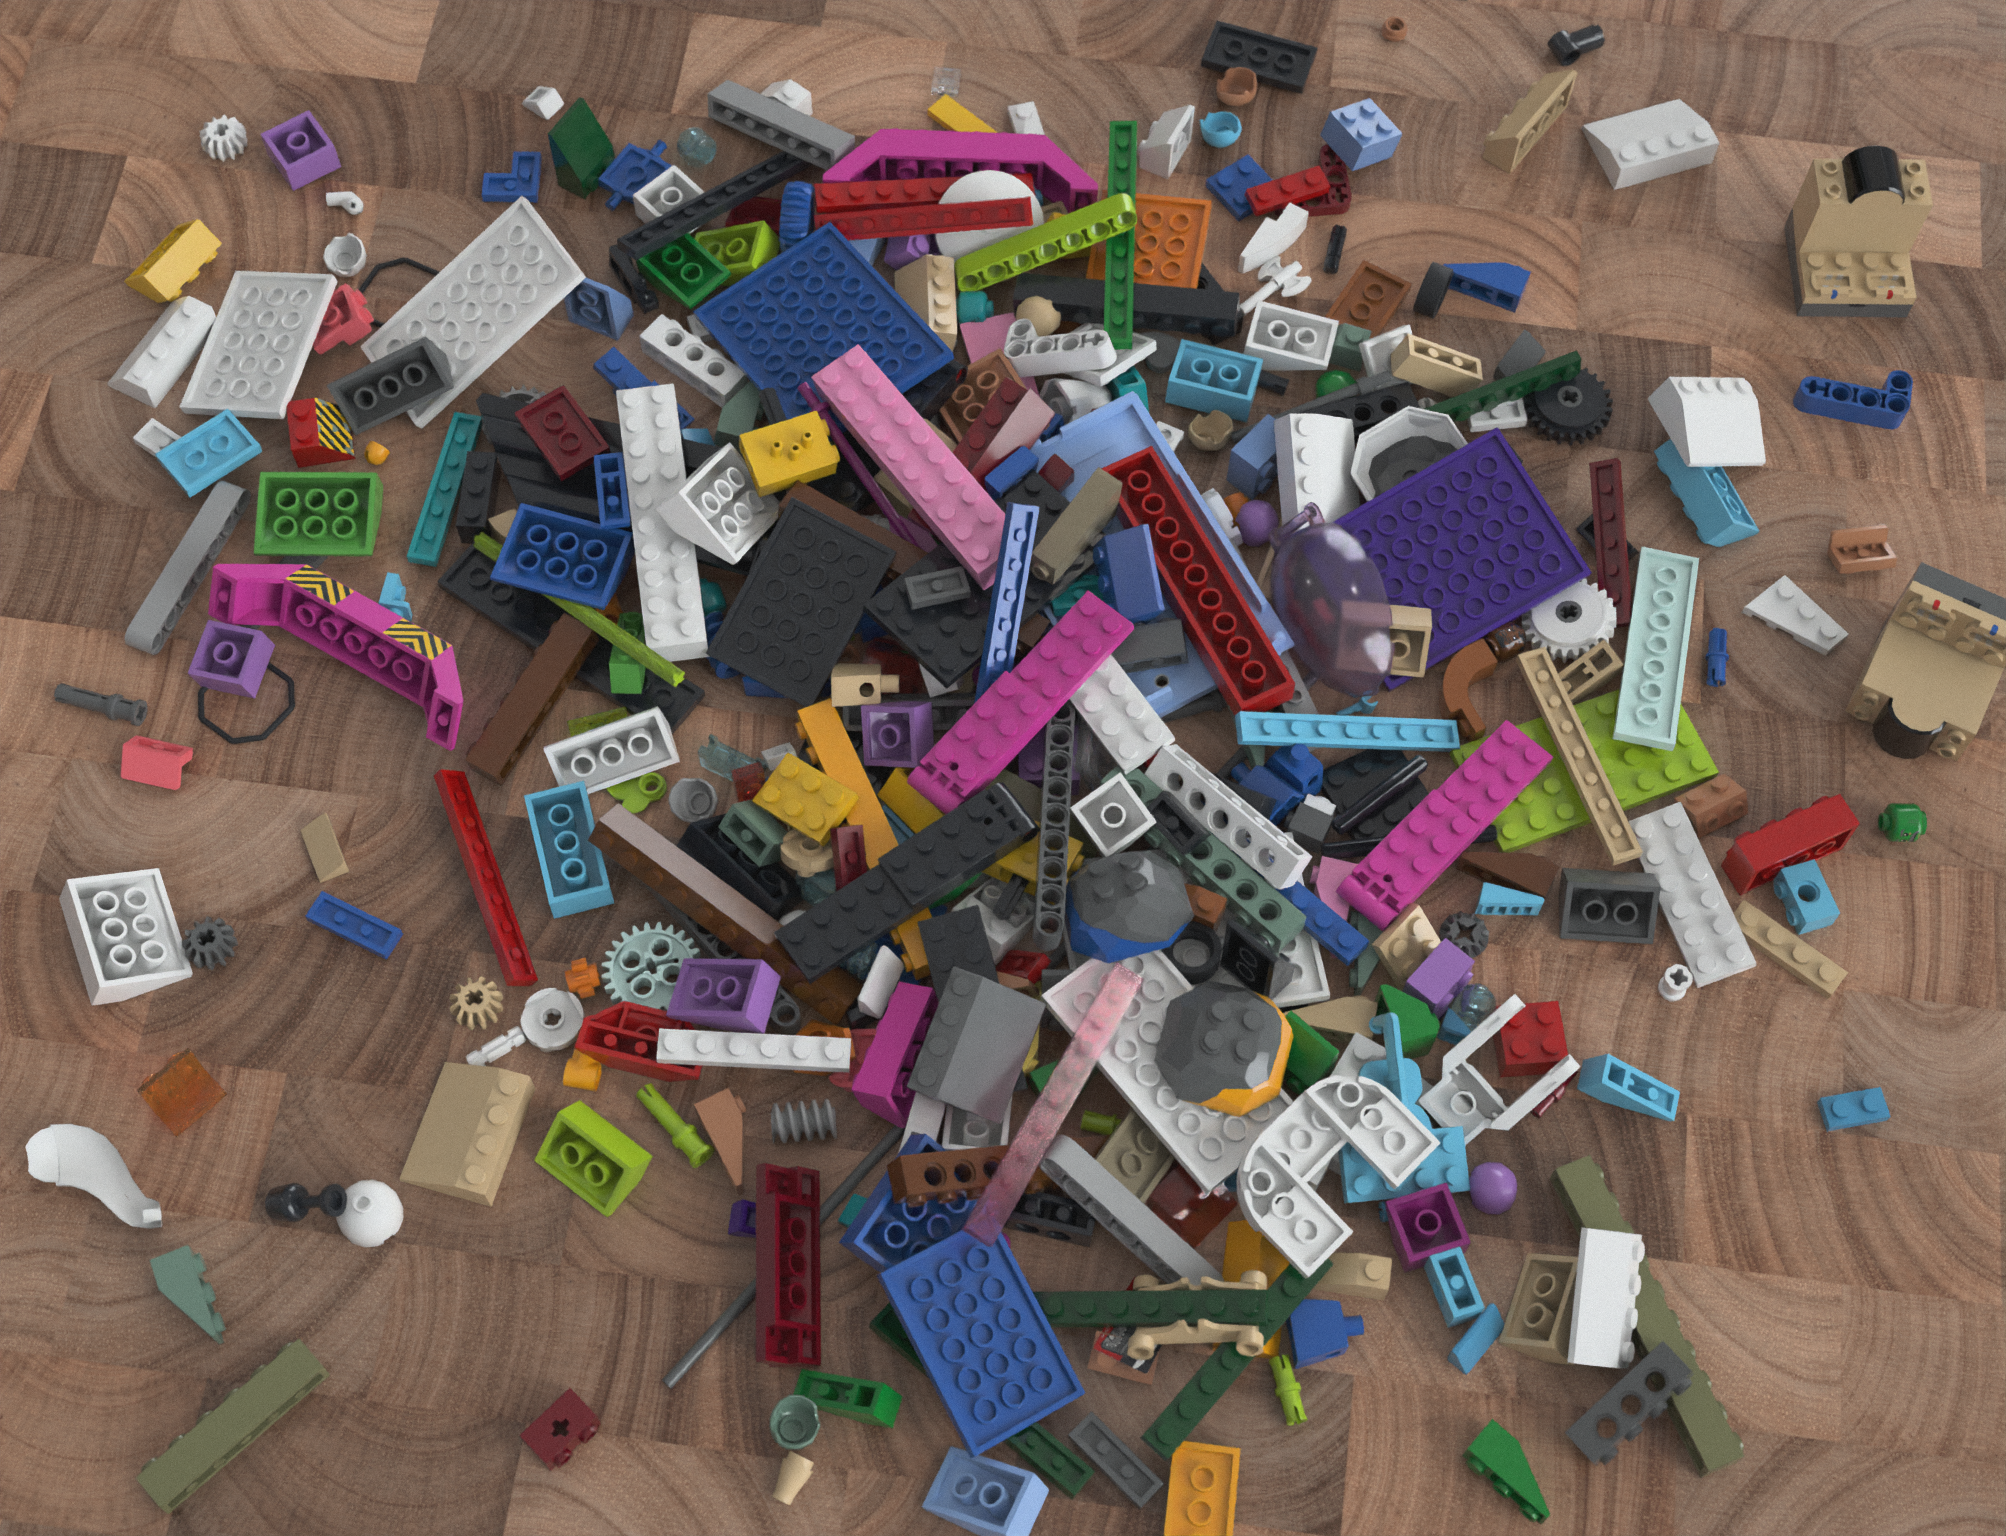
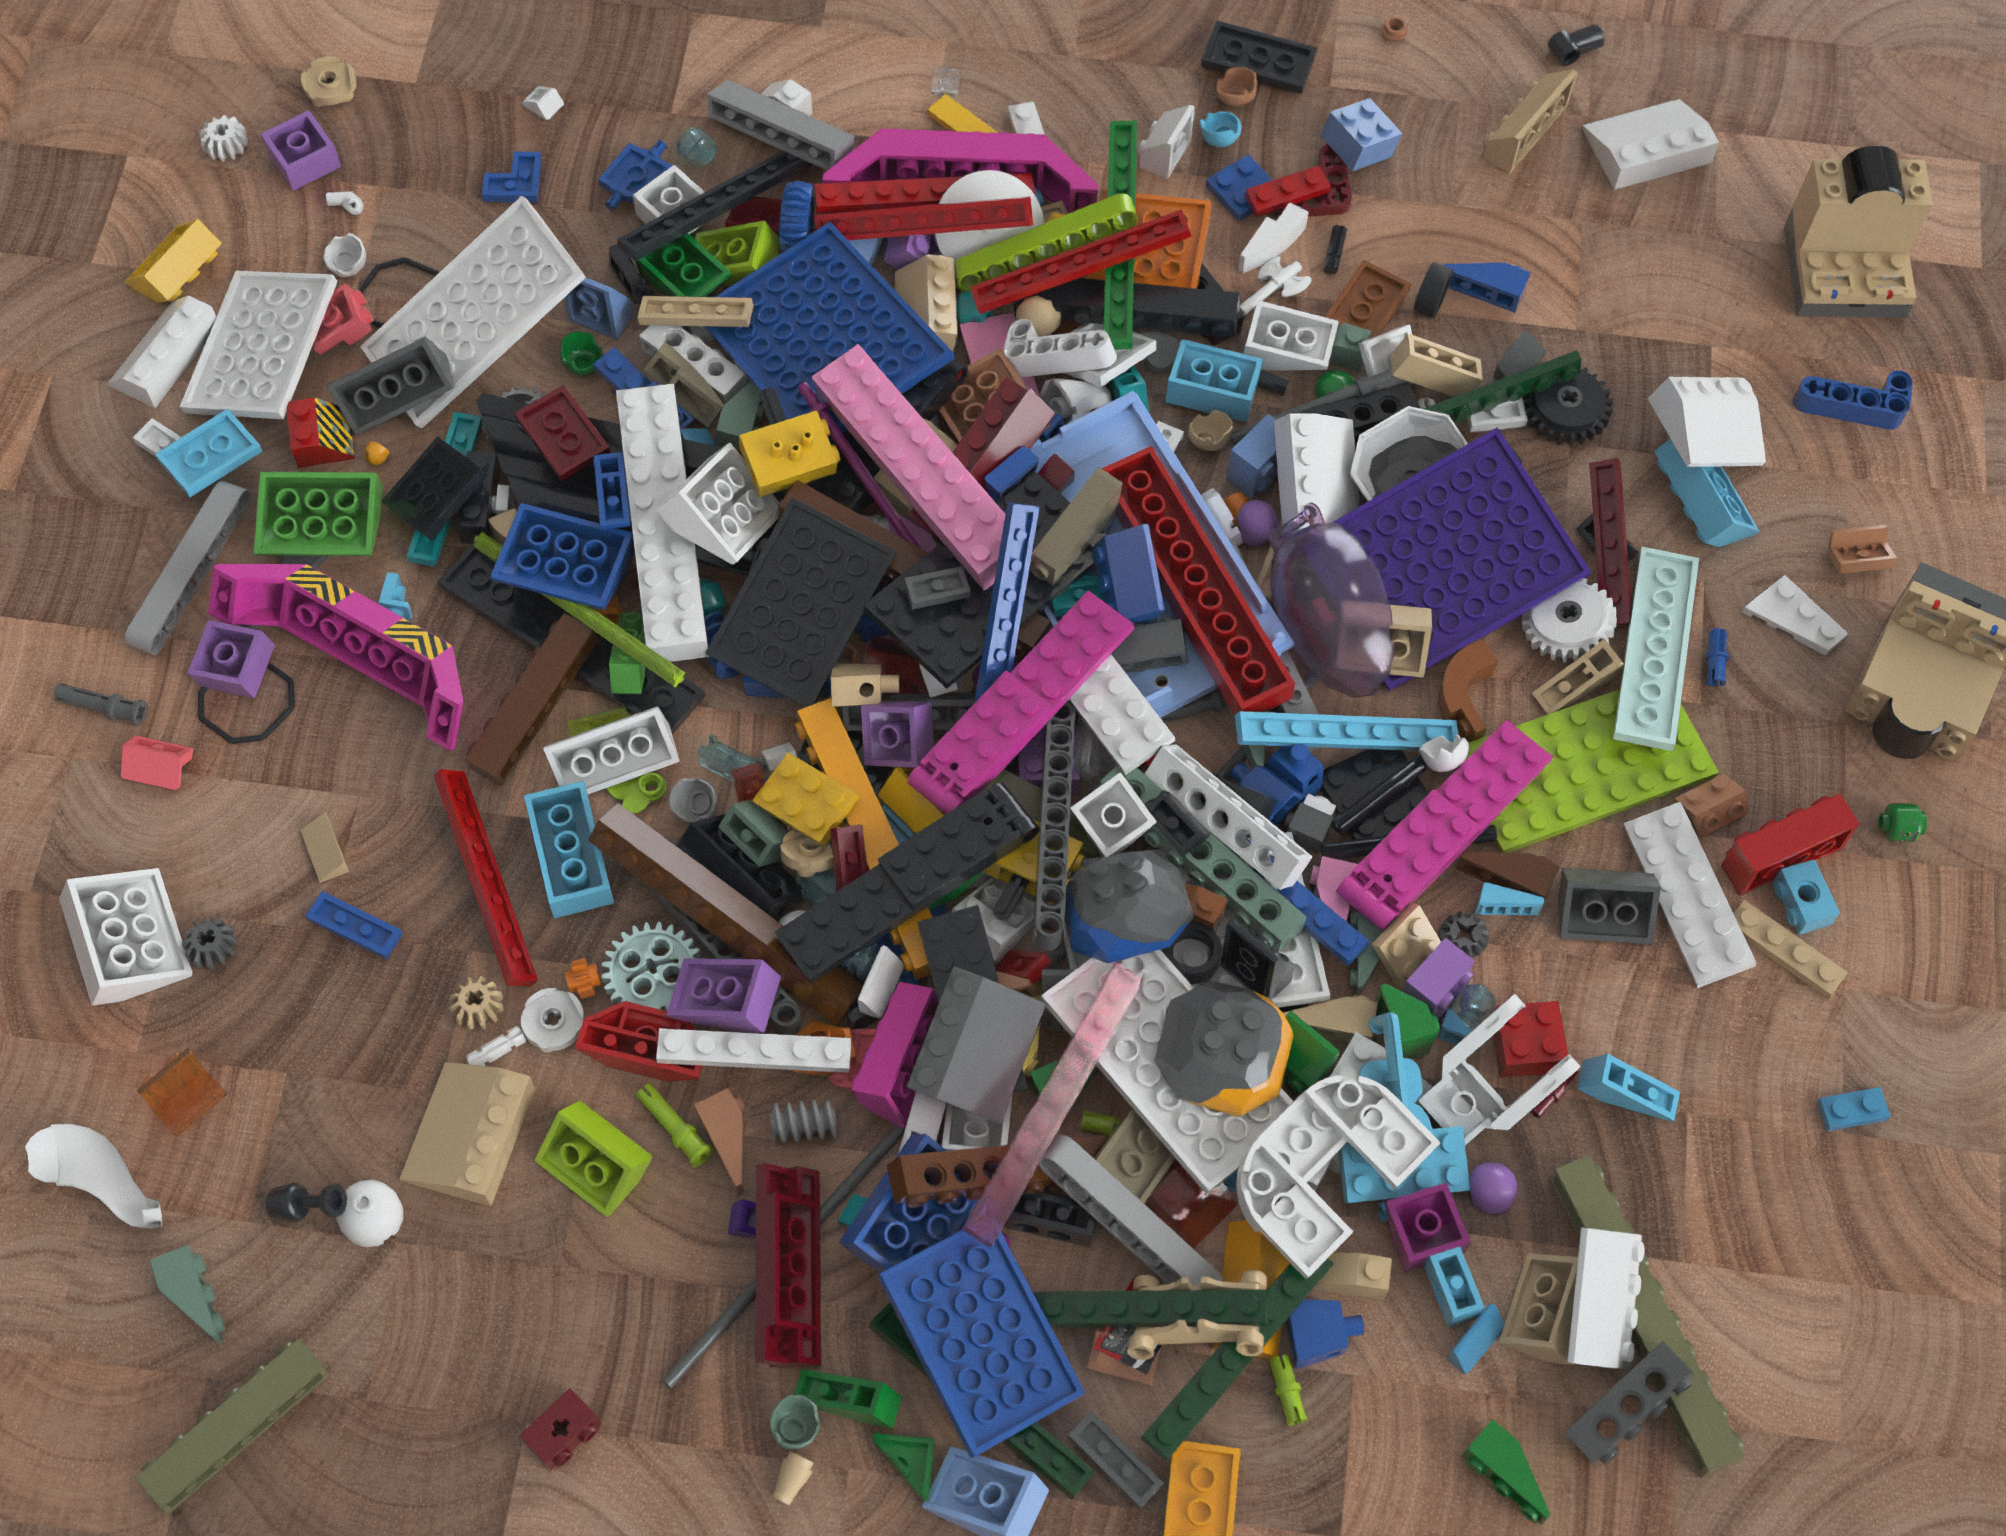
dark green slope [548,97,615,200] -> none
light orange piece [563,1027,602,1092] -> none
medium azure hand [1336,691,1378,716] -> none
reddish brown head [1483,621,1526,663] -> none
tan plate [1516,647,1643,866] -> none
white bush [1658,964,1693,1002] -> none
none -> tan plate [301,56,357,107]
none -> black plate [381,436,488,541]
none -> white plate [491,485,514,515]
none -> green hair [560,331,603,376]
none -> tan plate [637,296,754,327]
none -> dark tan slope [644,342,724,427]
none -> green tile [873,1433,935,1502]
none -> red plate [970,209,1191,314]
none -> white hair [1419,734,1469,772]

